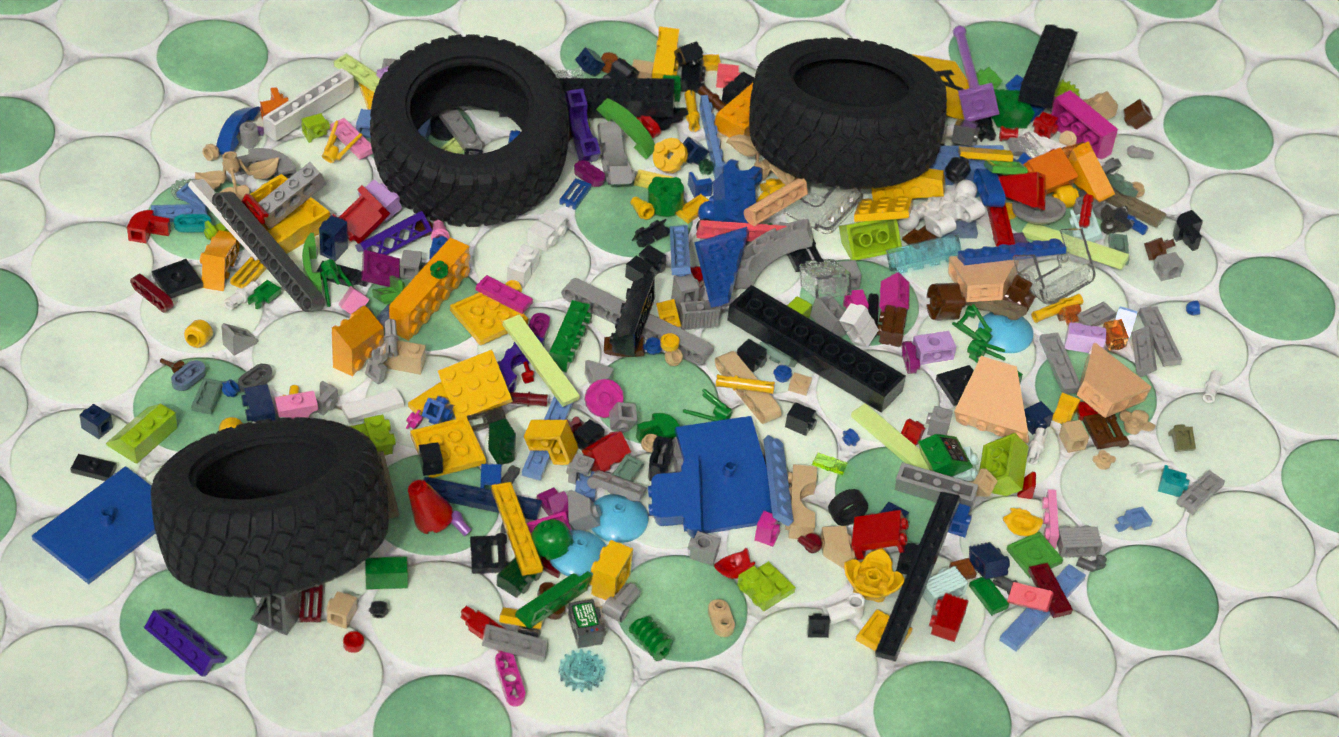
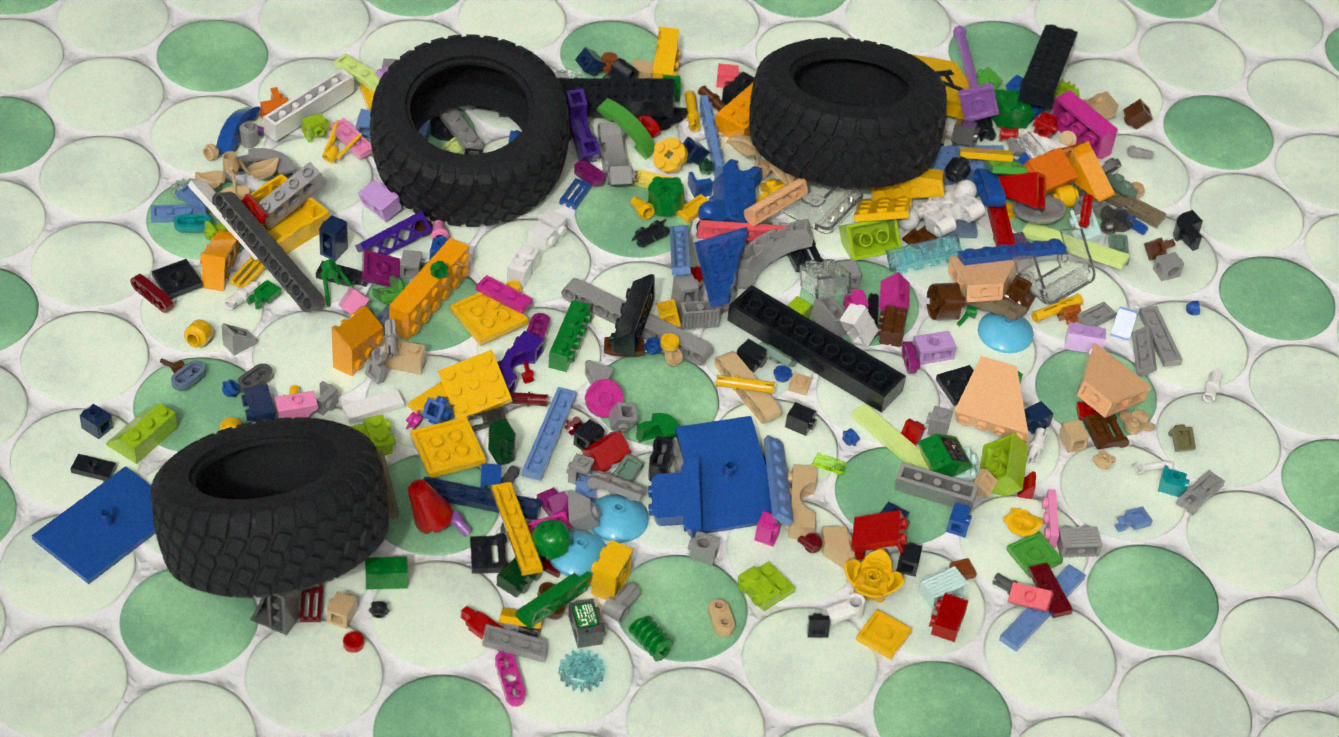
red brick [127,210,171,244] -> none
dark purple fence [144,609,227,677] -> none
sand green plate [191,378,223,414] -> none
bright green slope [302,233,322,294] -> none
red panel [333,185,391,244] -> none
black brick [419,442,443,476] -> none
yellowish green tile [503,314,580,407] -> none
yellow brick [524,420,578,465] -> none
black piece [625,245,666,282] -> none
tan plate [641,434,657,452] -> none
black brick [674,41,704,67] -> none
black brick [680,59,706,93] -> none
green plant [683,389,733,421] -> none
yellow plate [702,54,721,71] -> none
red hat [714,548,755,579] -> none
black tyre [828,489,868,526] -> none
black plate [875,492,961,661] -> none
green plant [952,304,993,344] -> none
green plant [967,339,1006,363] -> none
dark blue brick [969,542,1010,580] -> none
green tile [969,577,1009,616] -> none
light grey plate [1039,333,1080,394] -> none
yellow panel [1052,392,1080,424] -> none
dark grey arm [1076,555,1107,572] -> none
clear orange brick [1103,319,1129,351] -> none

